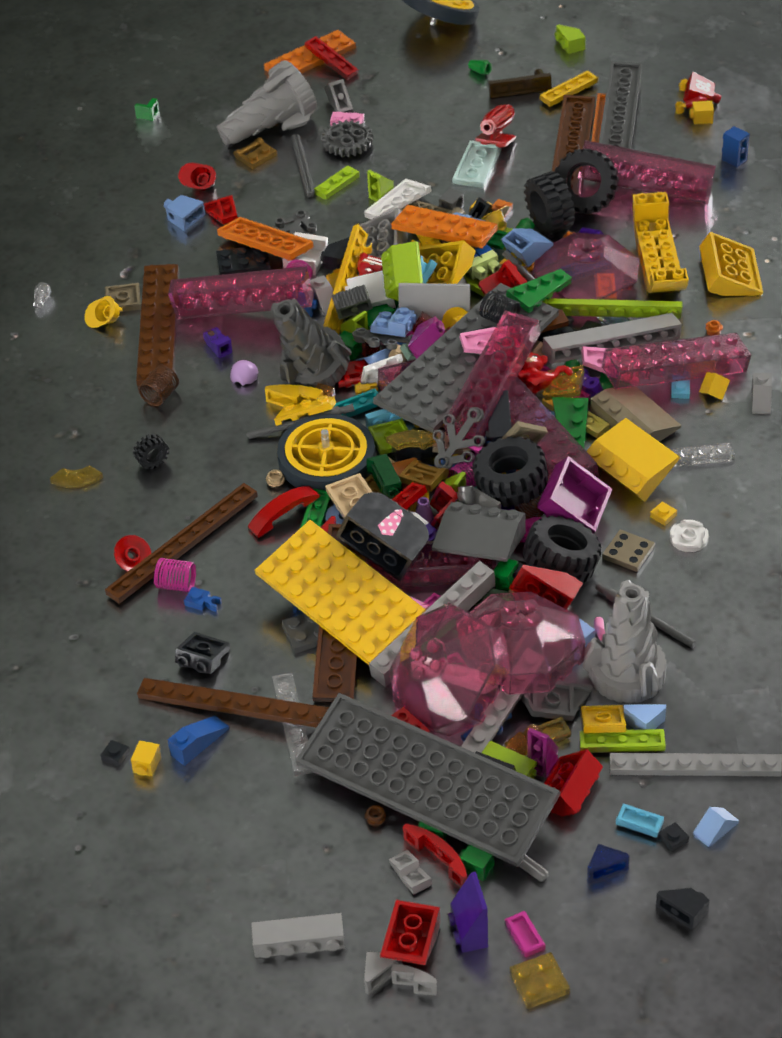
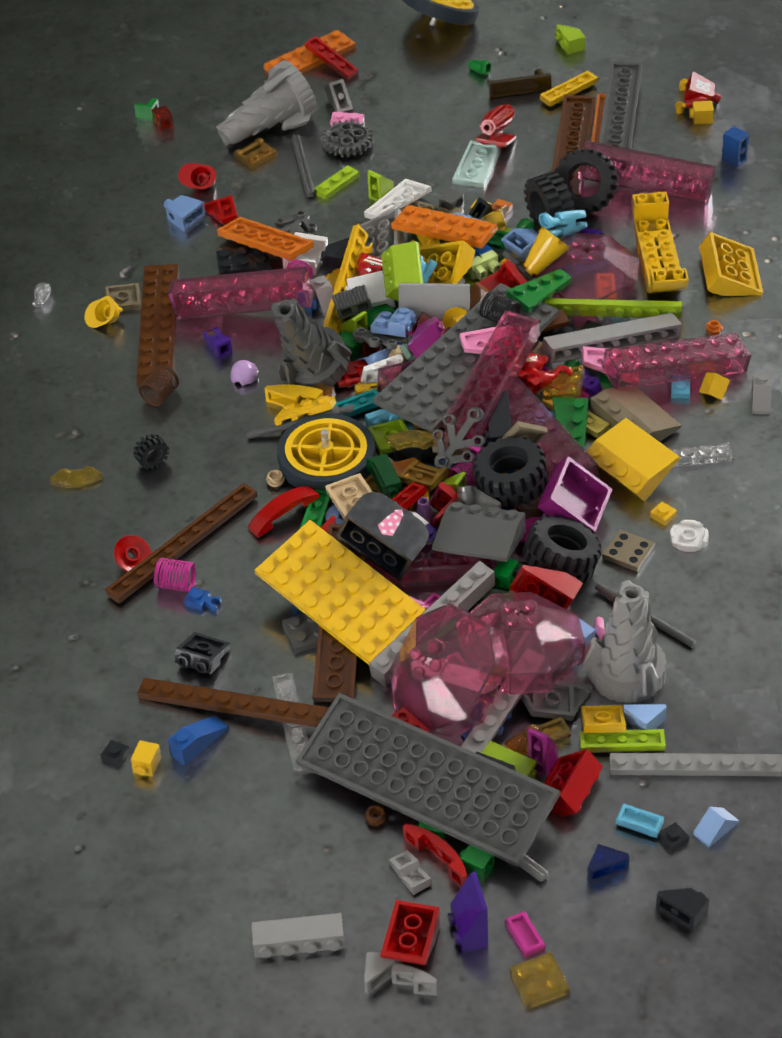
none -> clear red brick [151,105,174,133]
none -> dark orange slope [470,282,489,310]
none -> yellow cone [523,226,570,276]
none -> medium azure piece [539,210,587,239]

